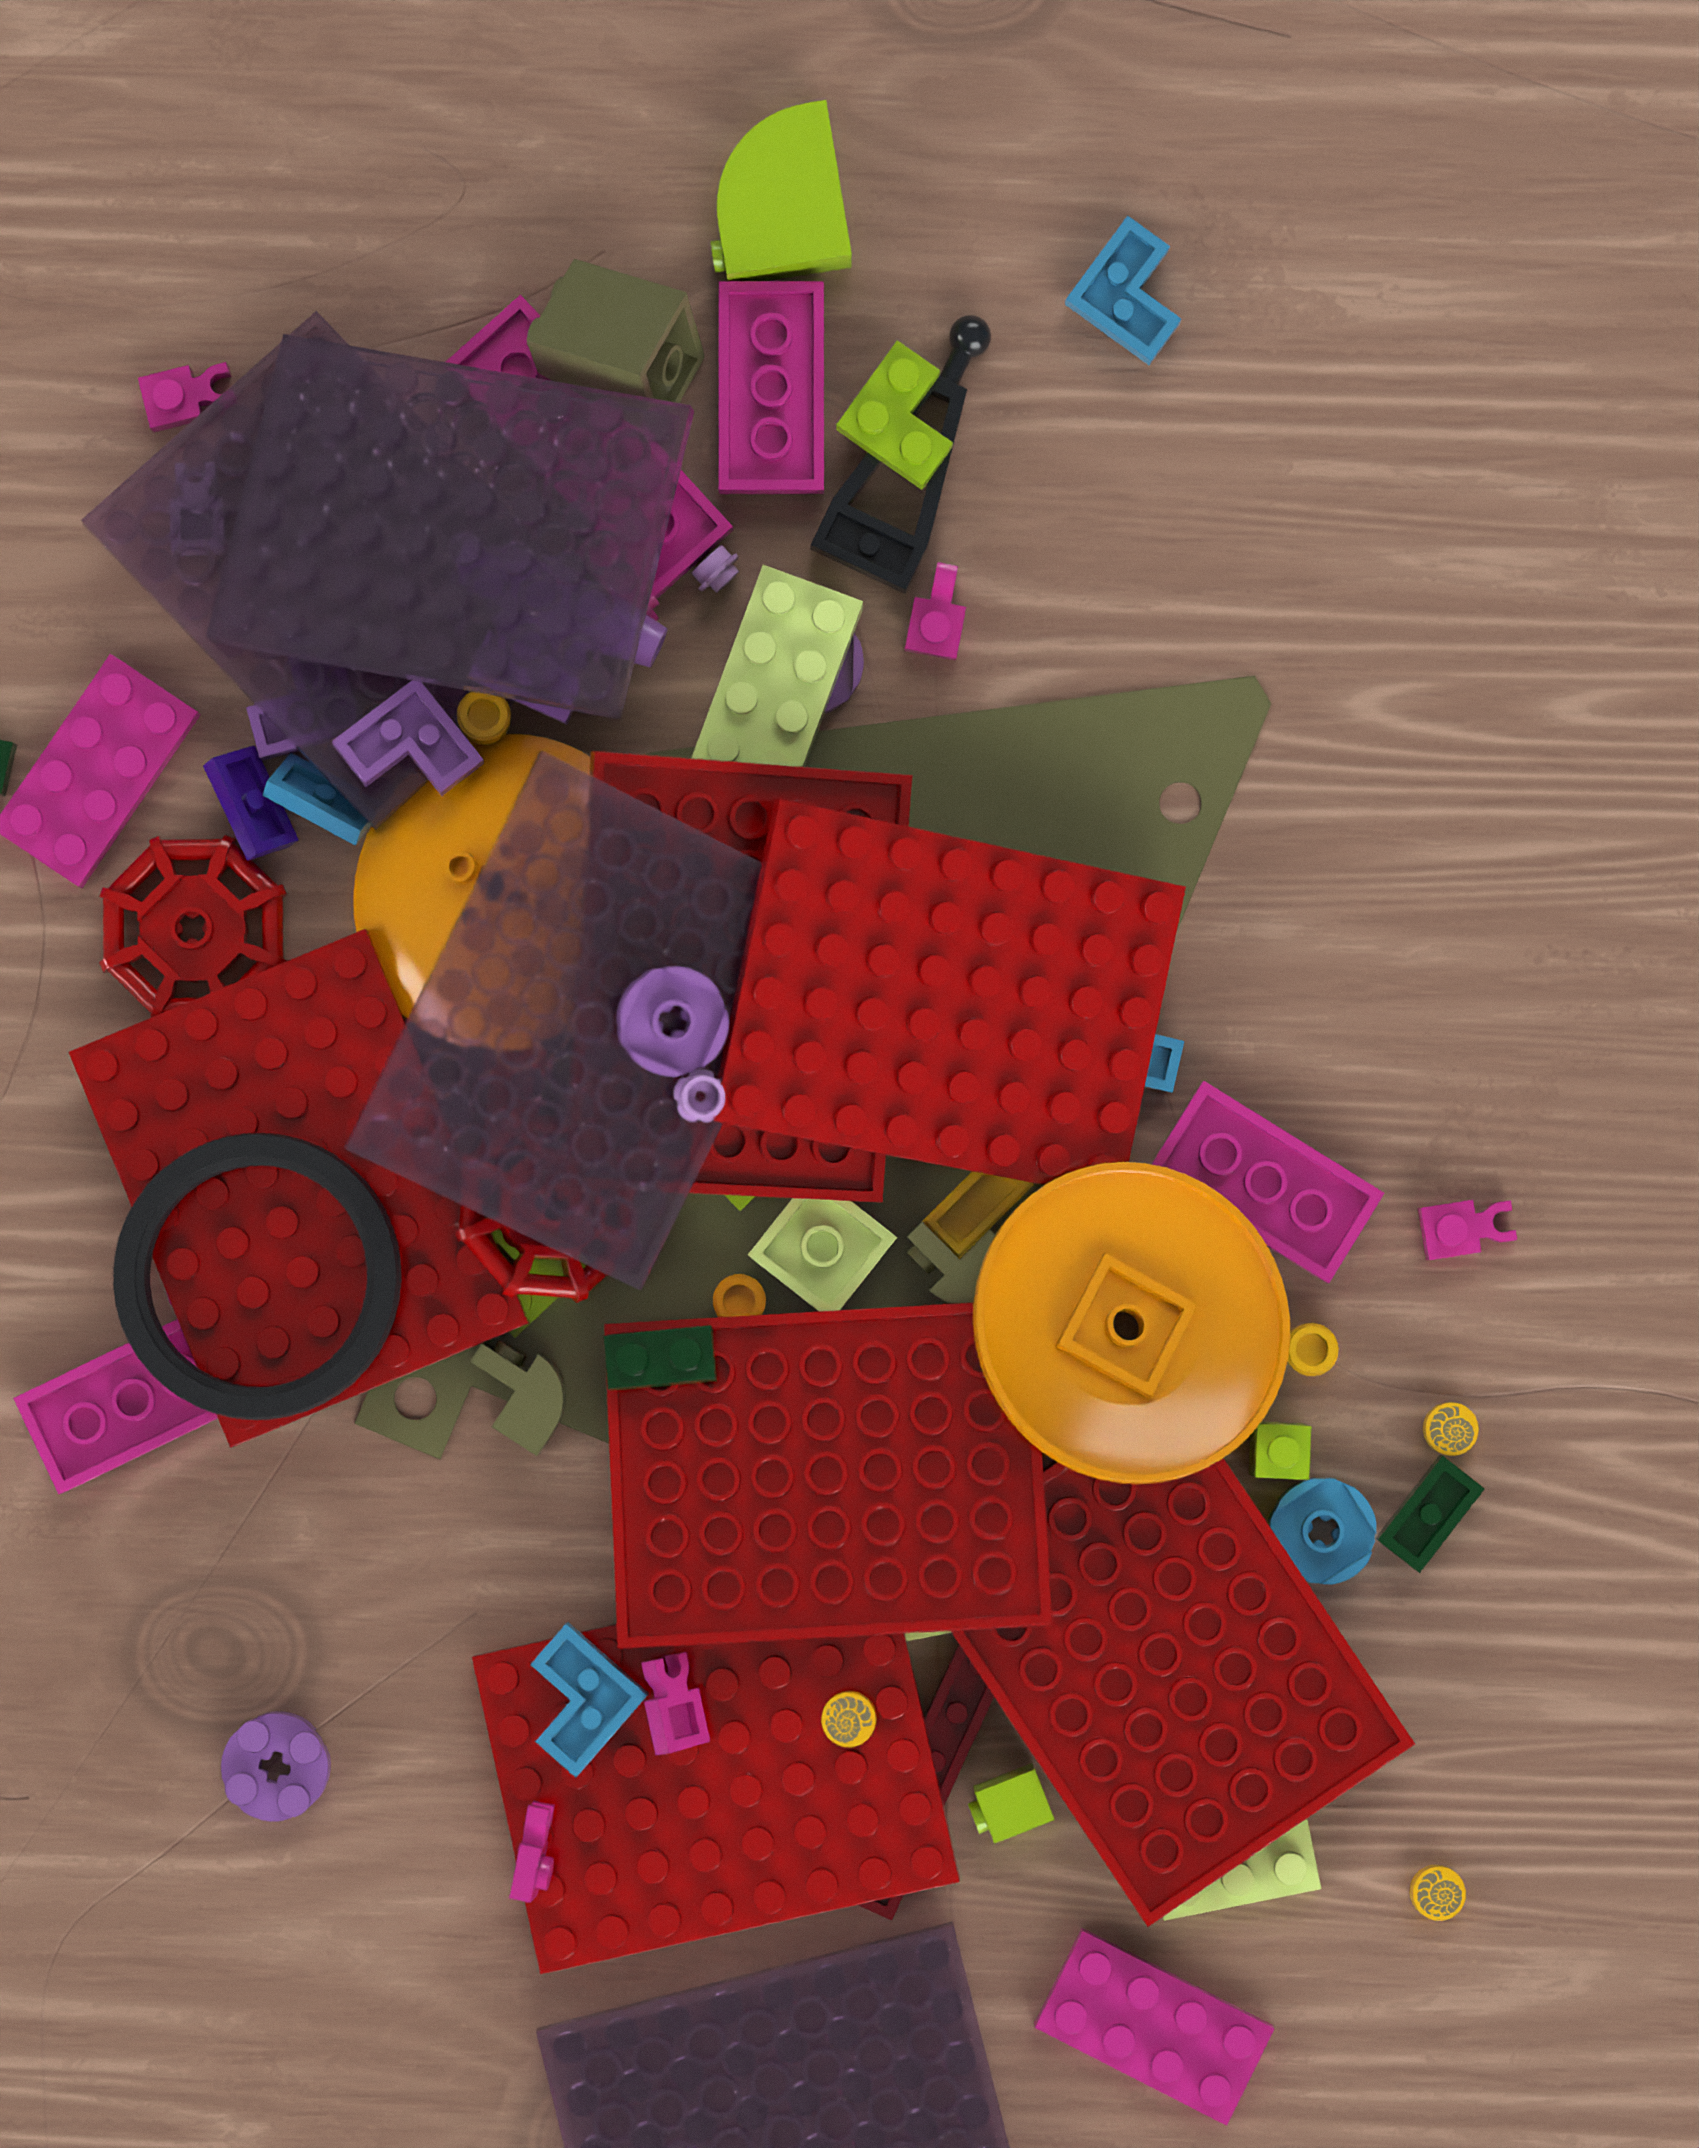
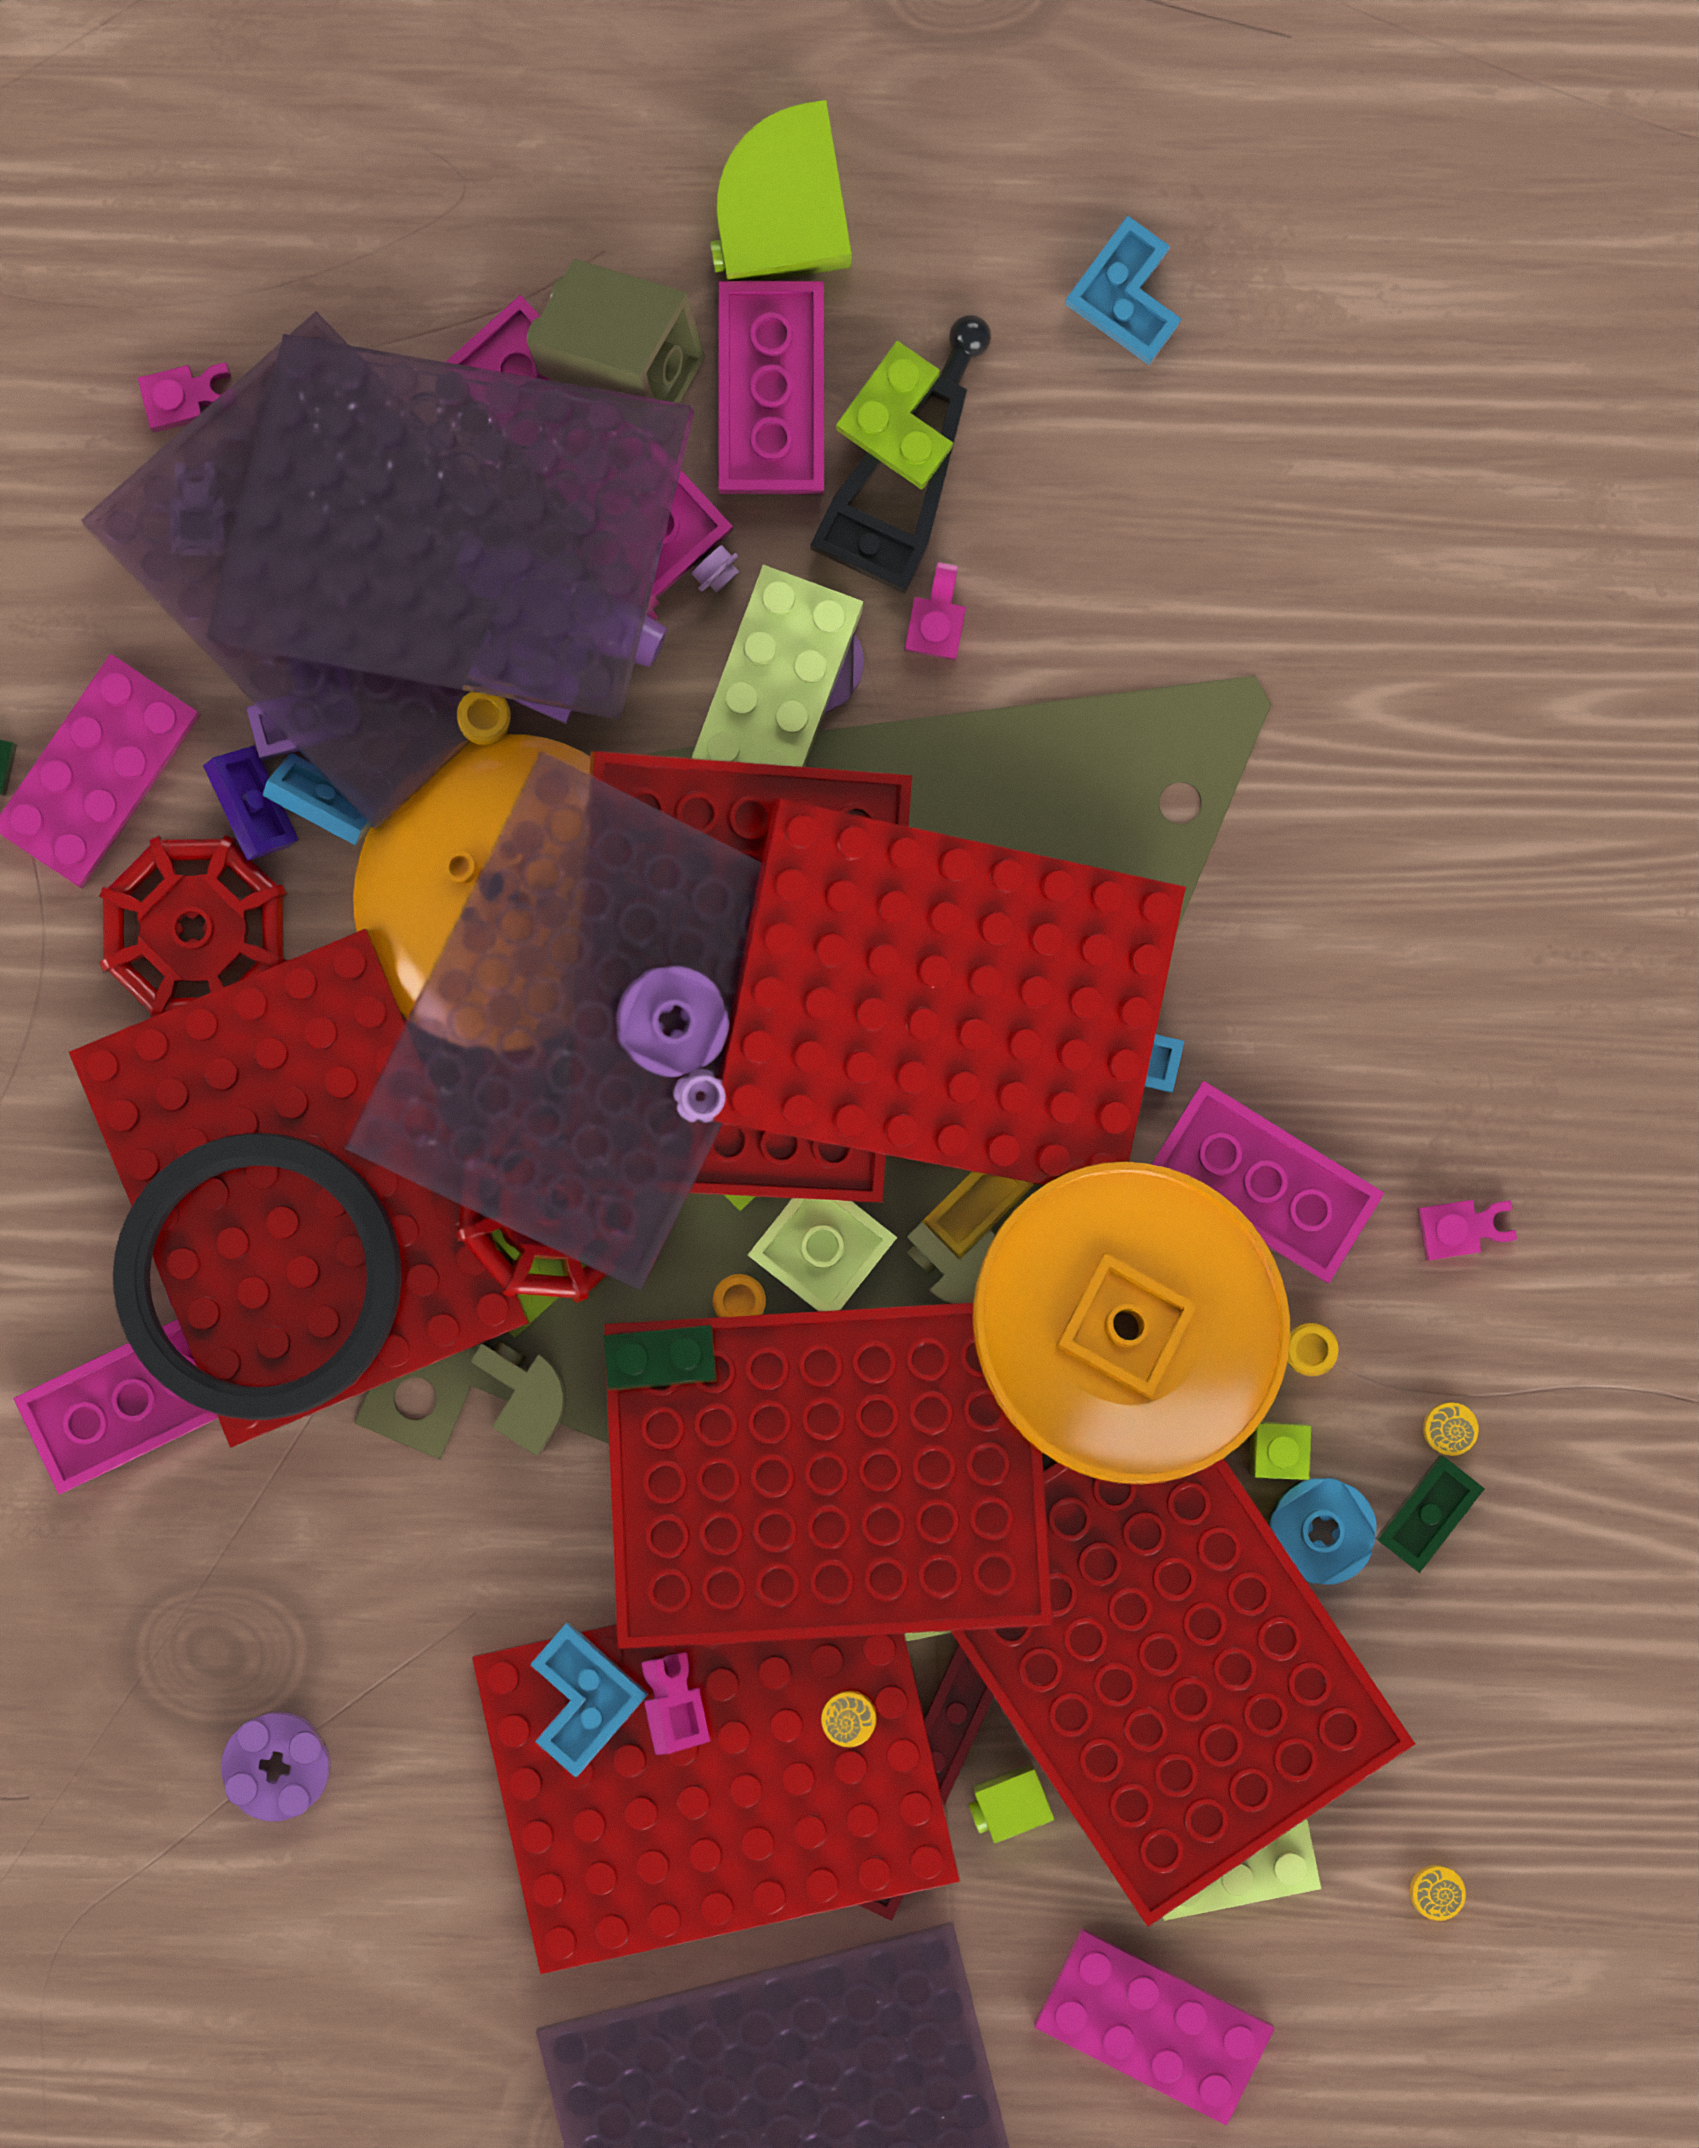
medium lavender plate [332,677,484,796] -> none
dark pink plate [509,1801,555,1903] -> none

